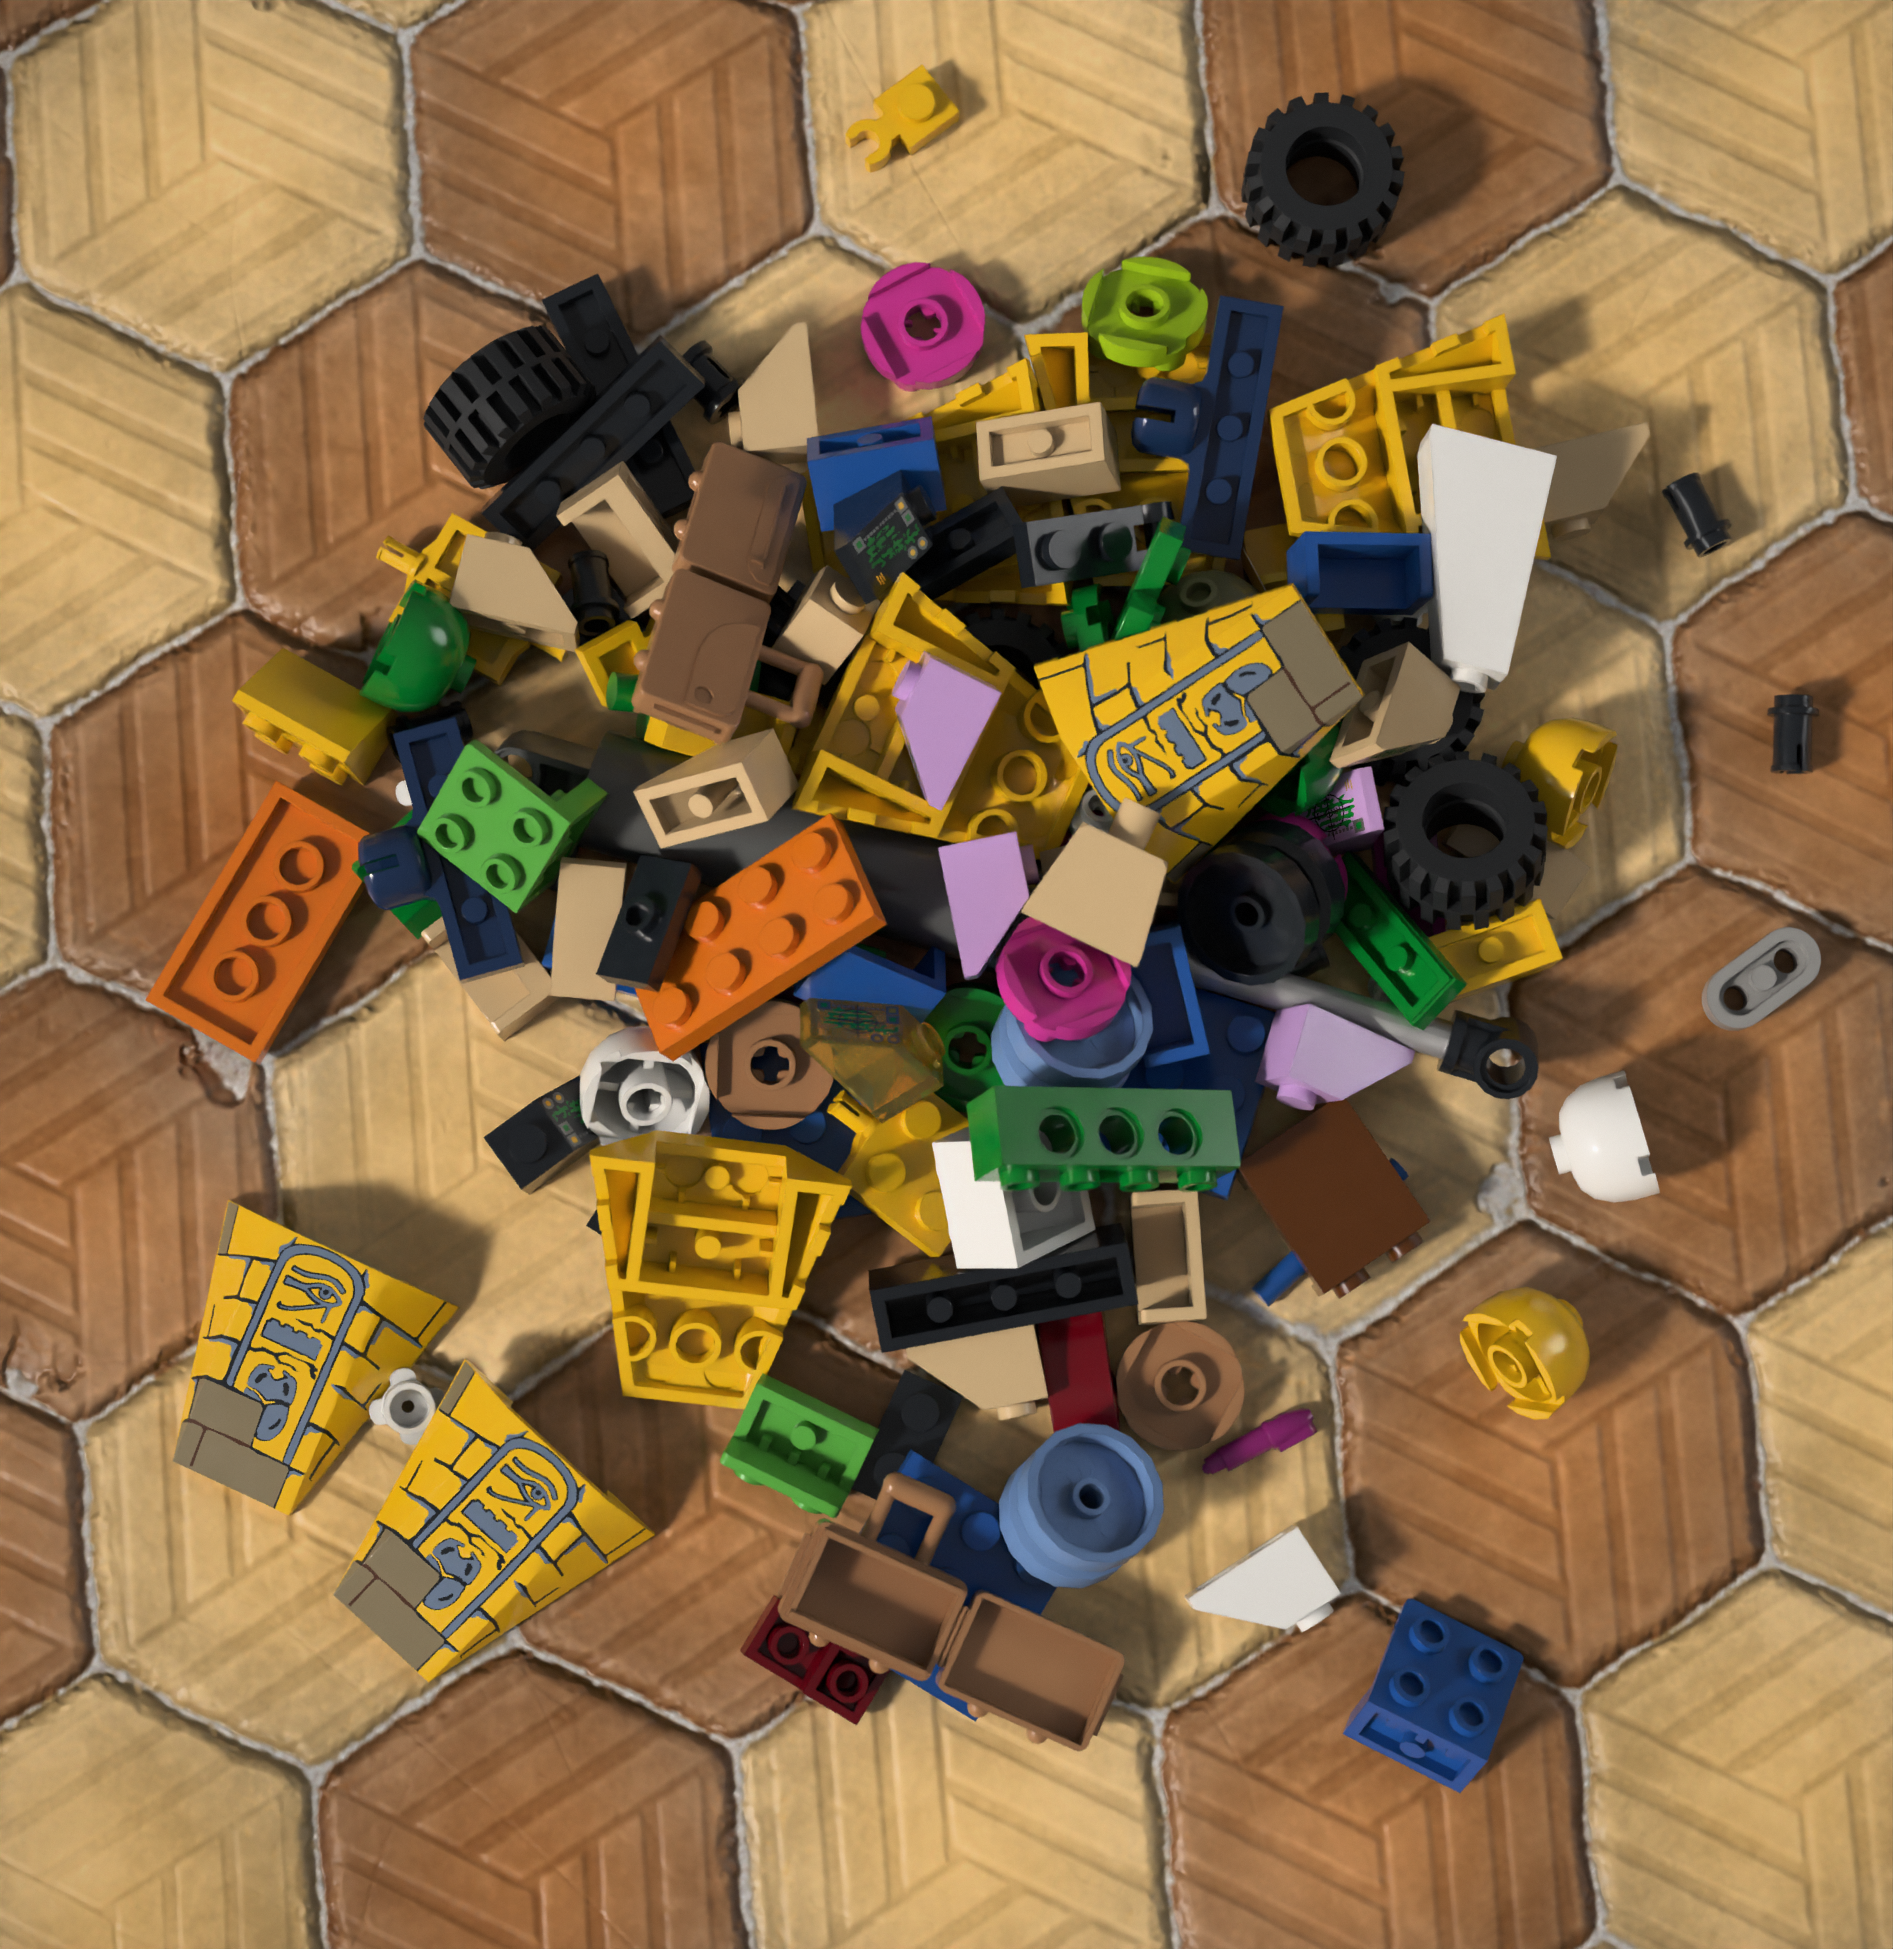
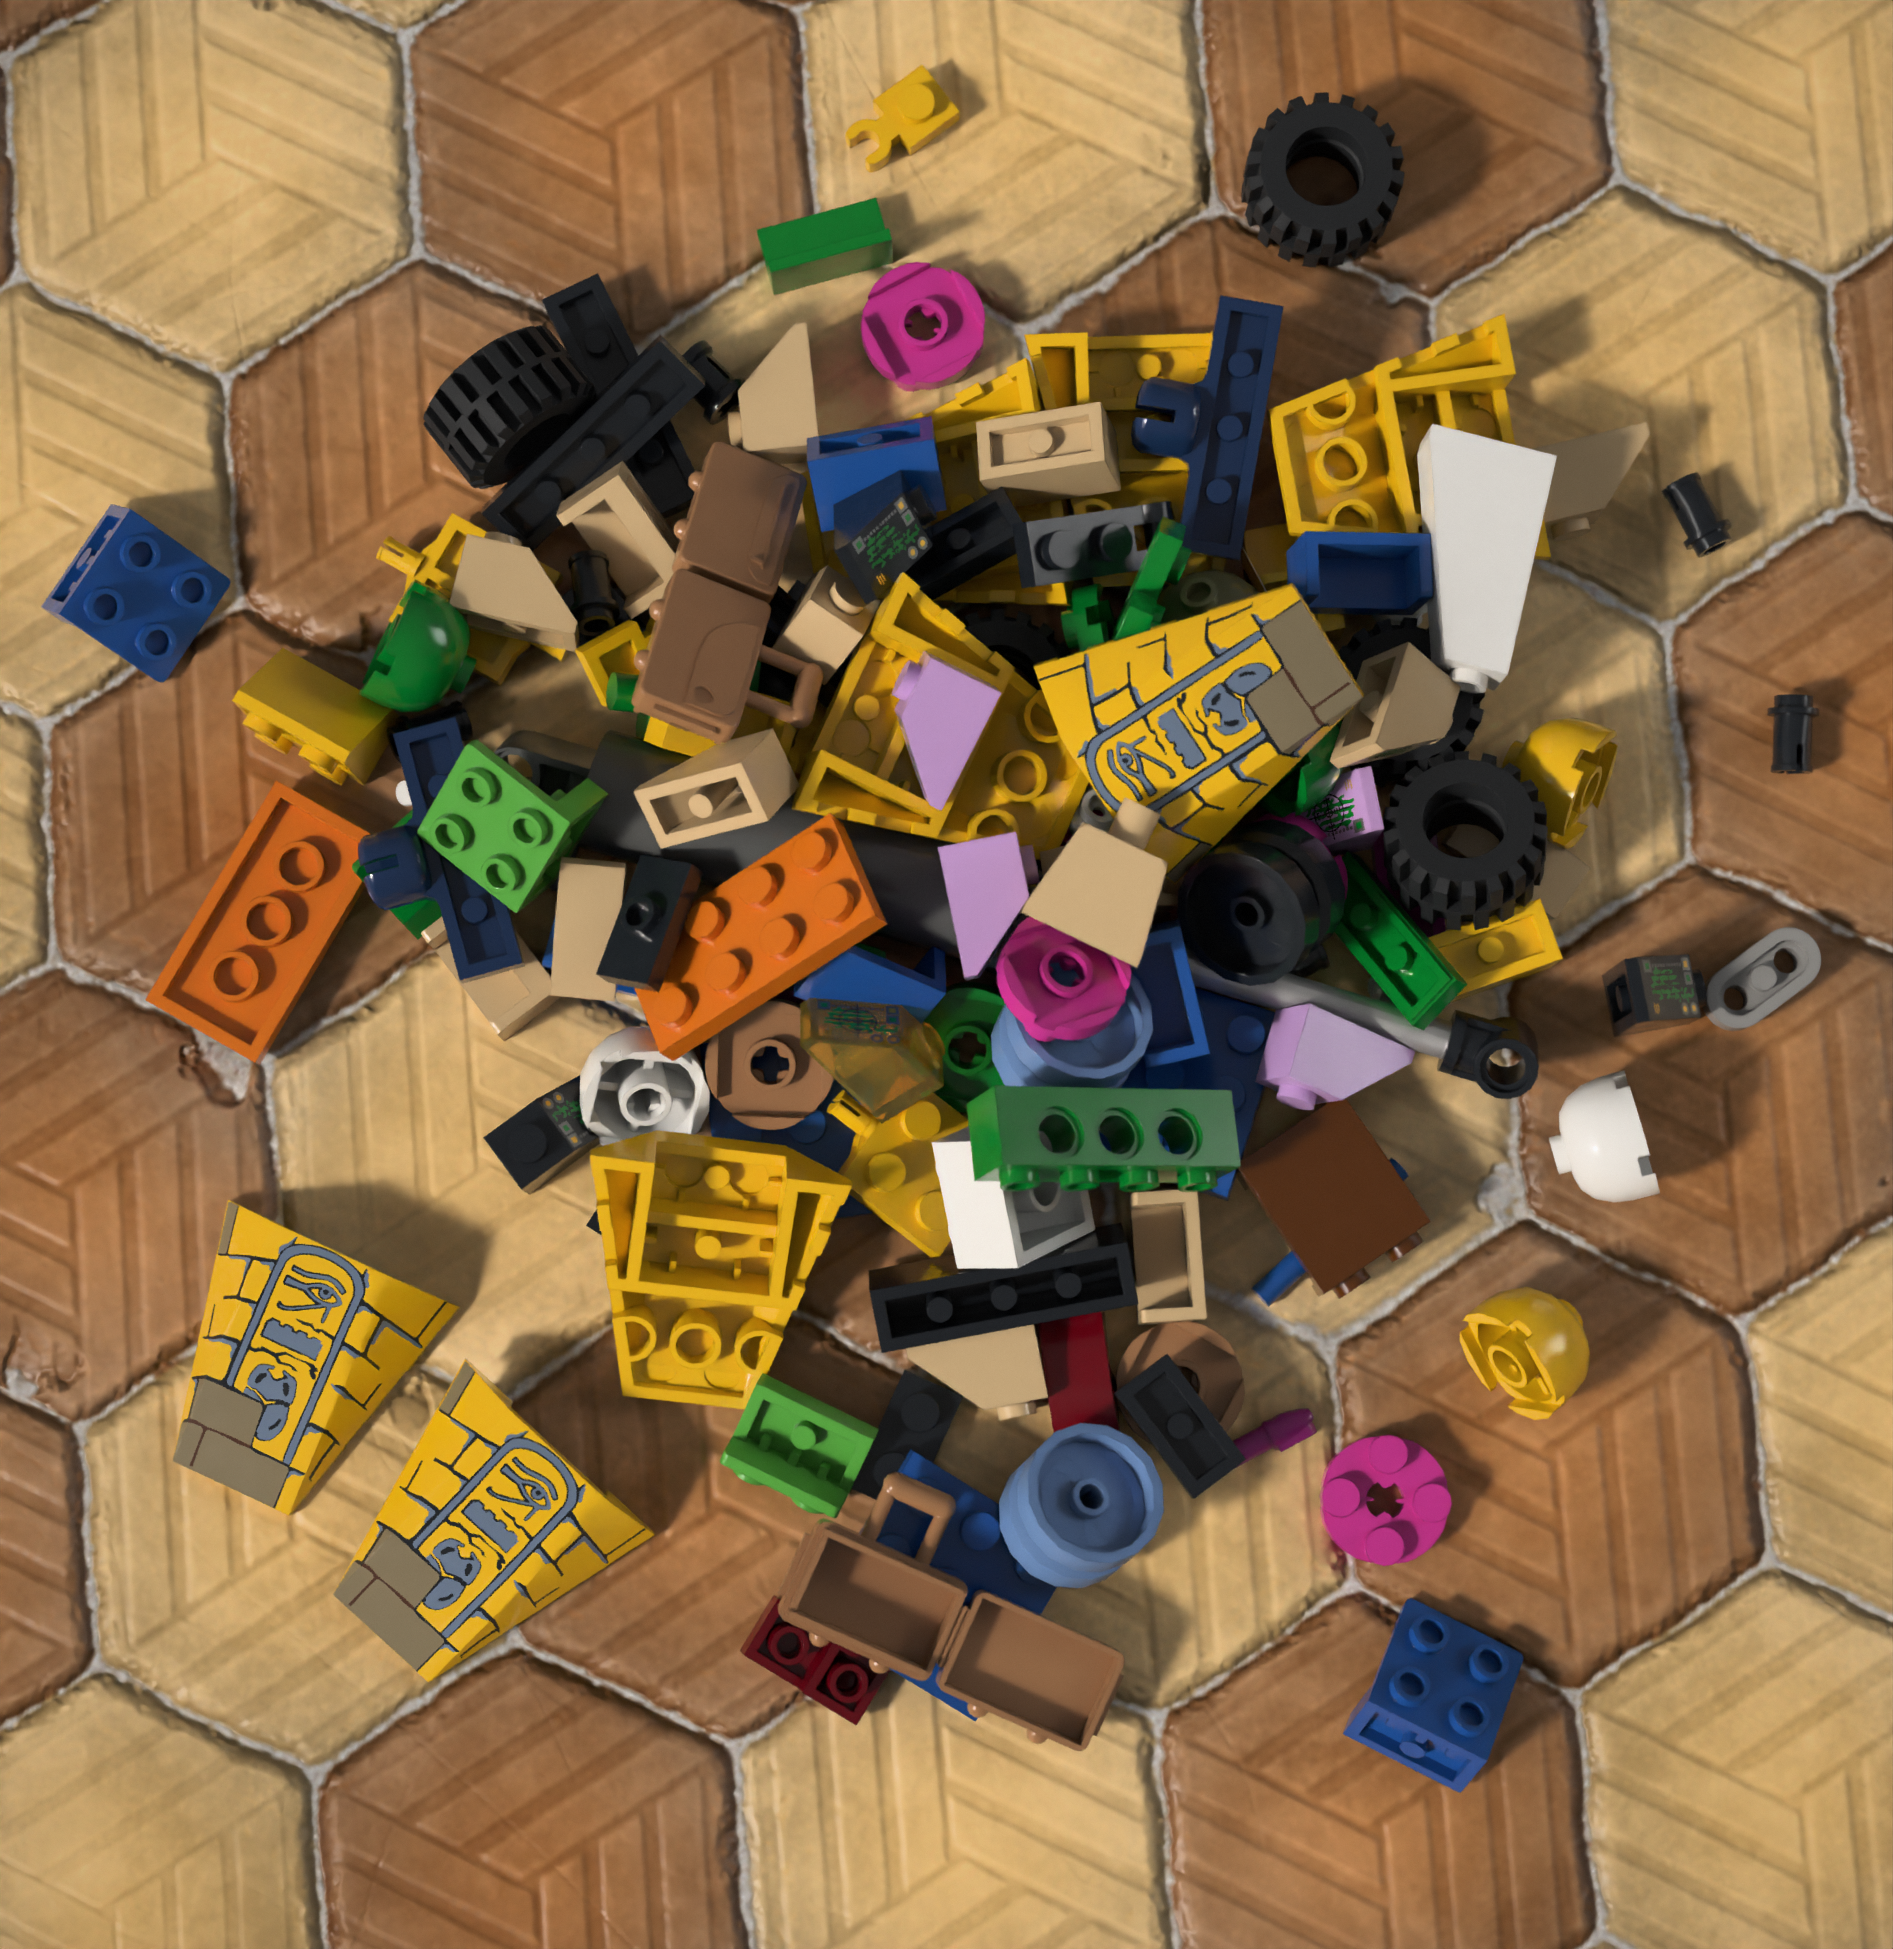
white plate [369,1368,445,1445] -> none
lime plate [1081,256,1208,371] -> none
white slope [1184,1525,1341,1632] -> none
none -> blue bracket [41,504,231,683]
none -> green panel [757,198,893,295]
none -> black plate [1114,1354,1246,1499]
none -> dark pink plate [1319,1435,1452,1566]
none -> black slope [1602,954,1707,1037]

